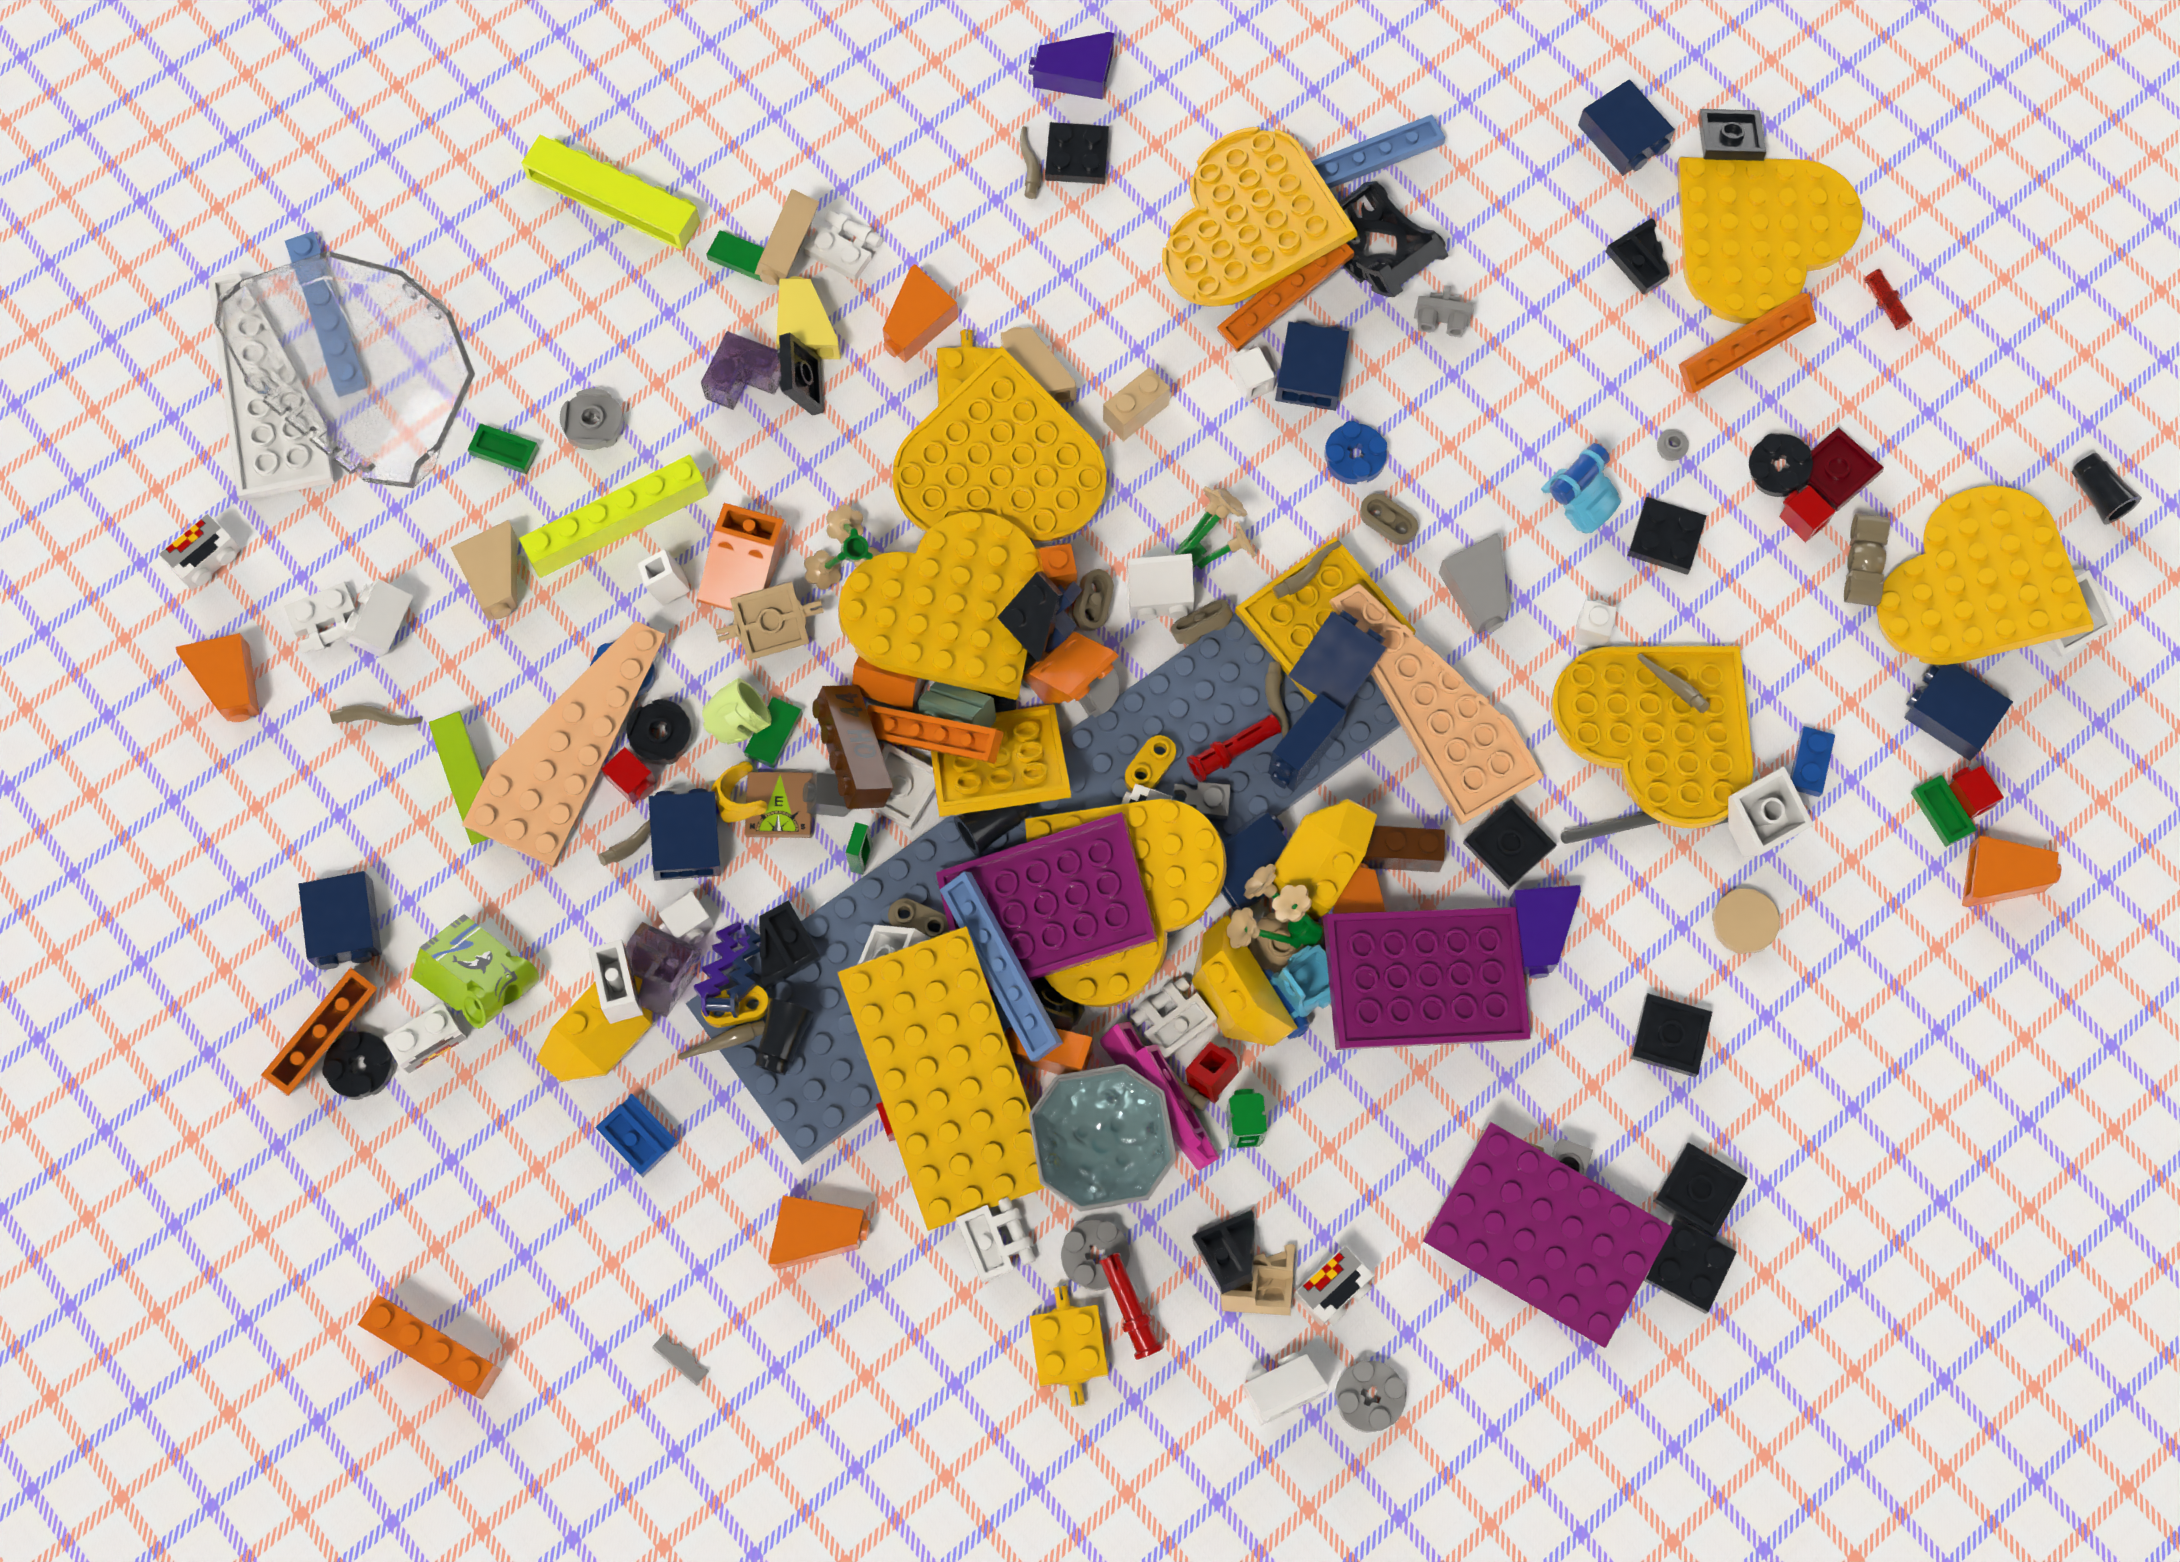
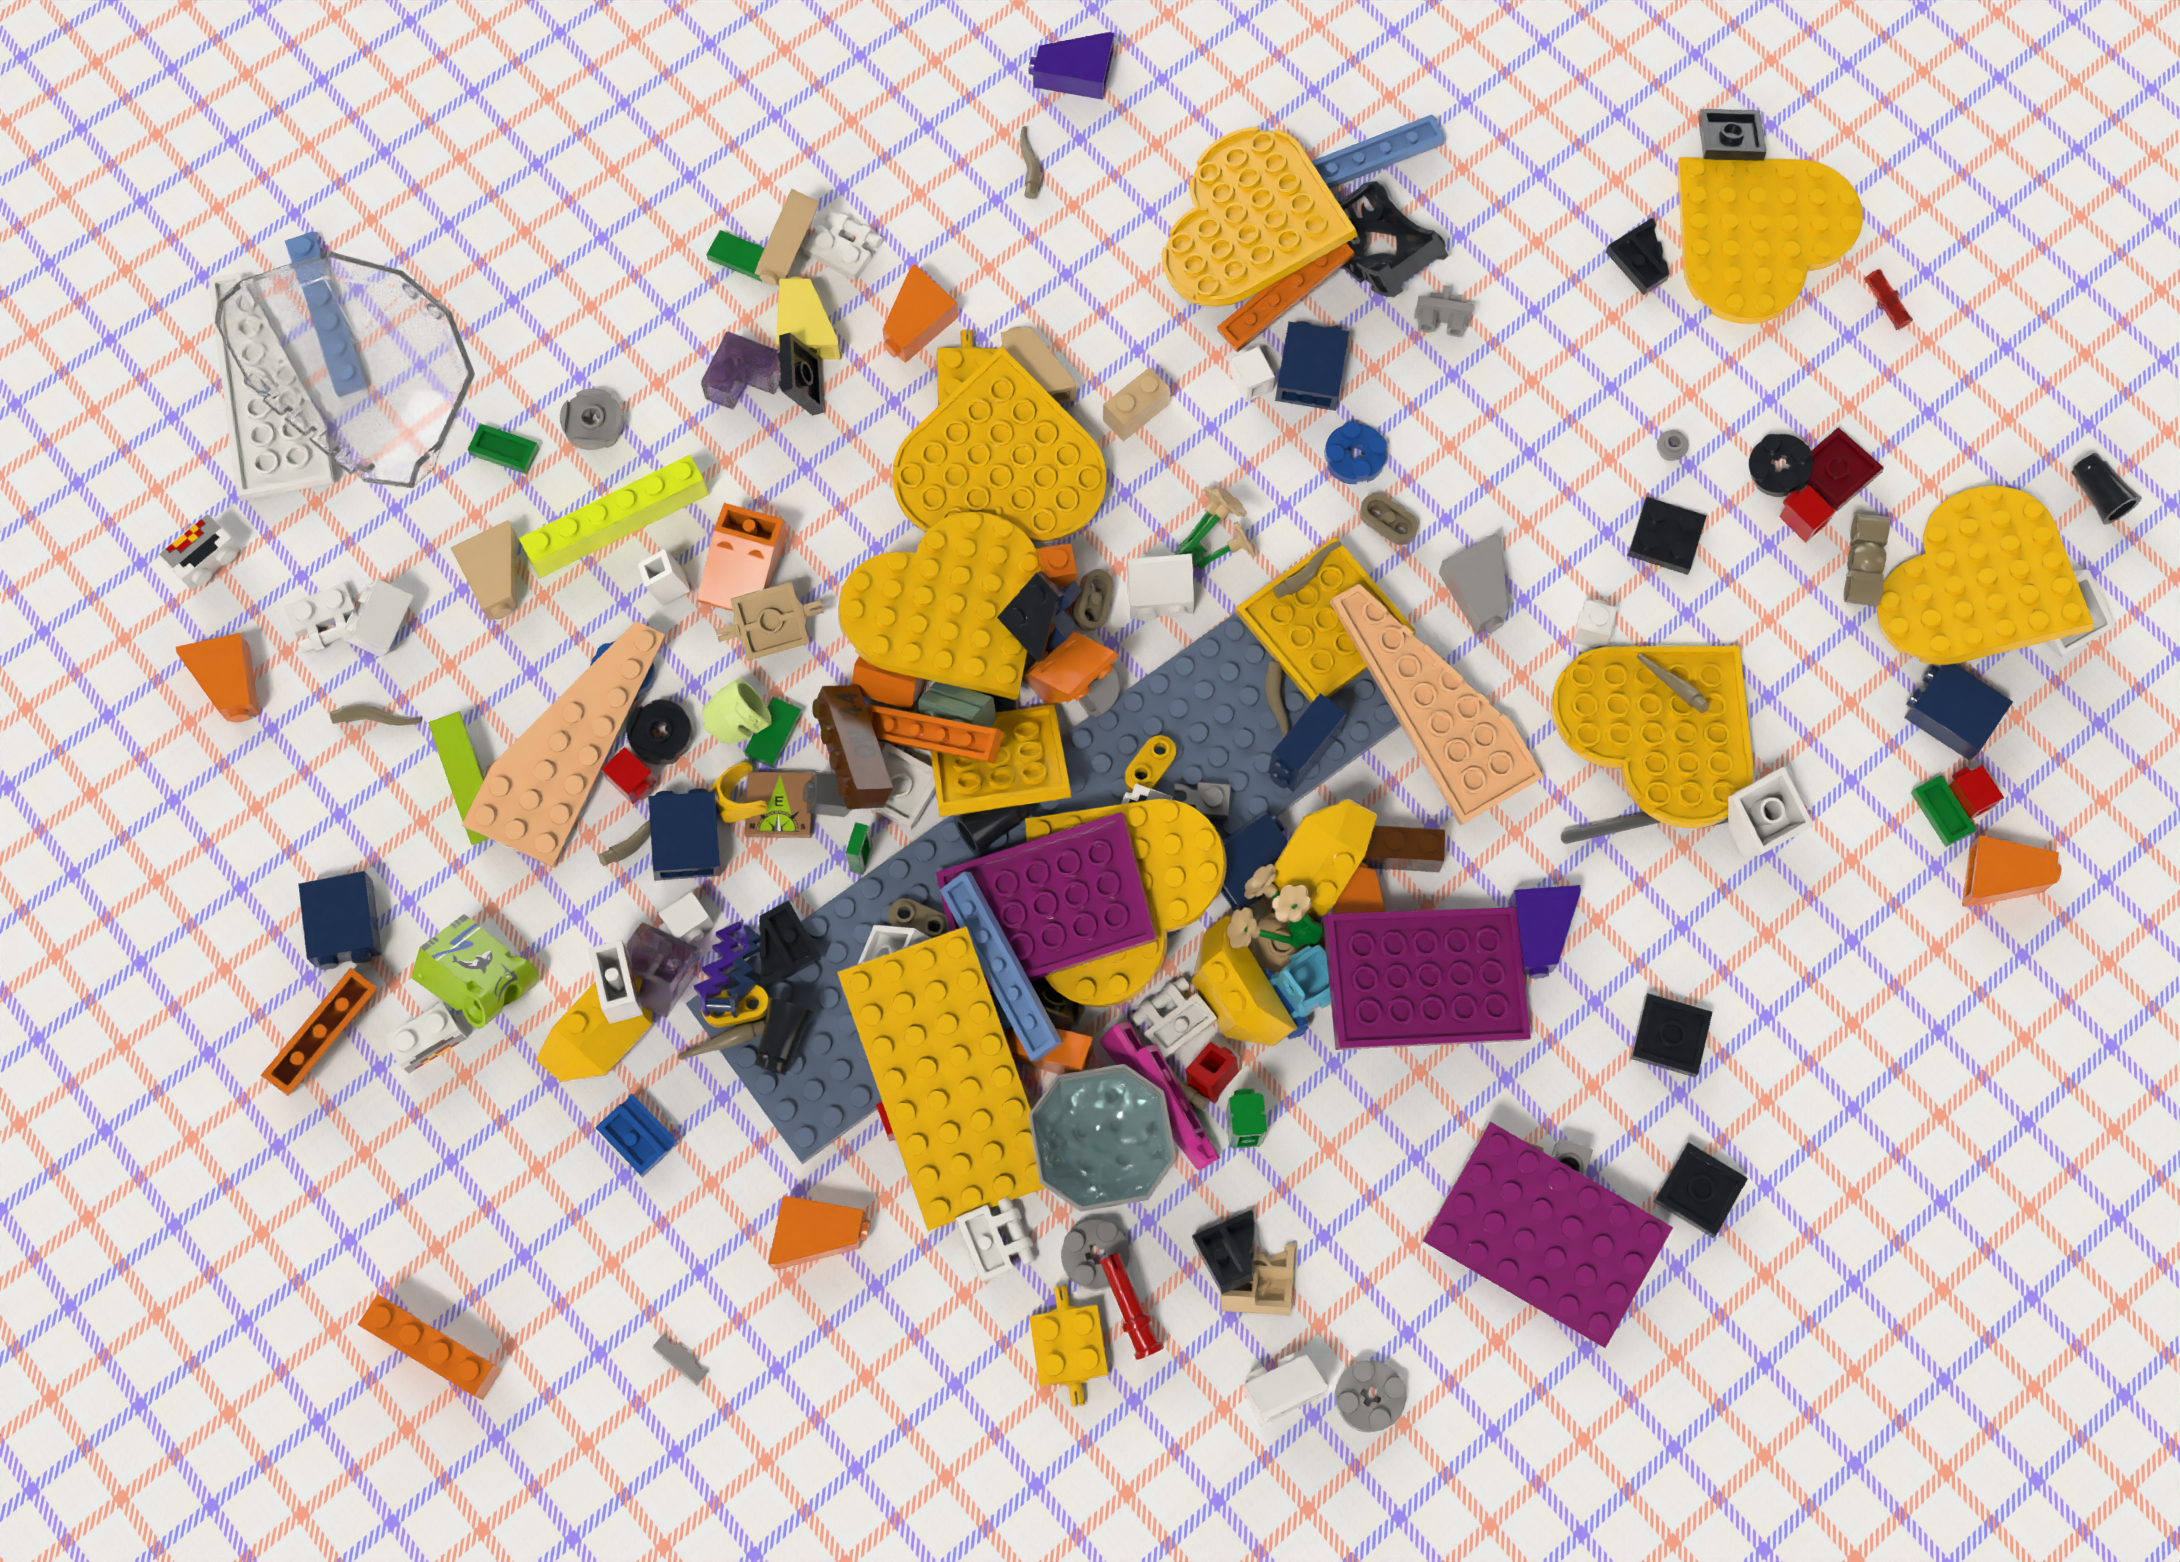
black plate [322,1031,394,1100] -> none
neon yellow brick [521,135,701,251] -> none
tan plant [804,504,883,590] -> none
black plate [1045,122,1109,184] -> none
dark tan plate [1170,600,1233,645] -> none
red pin [1186,714,1282,782] -> none
dark blue brick [1288,610,1388,711] -> none
brick [1293,1245,1374,1327] -> none
black plate [1463,799,1557,890] -> none
medium azure piece [1541,443,1621,534] -> none
dark blue brick [1578,79,1675,176] -> none
black plate [1644,1219,1737,1314] -> none
orange plate [1678,292,1817,394] -> none
tan tile [1712,888,1780,954] -> none
blue plate [1790,726,1835,797] -> none

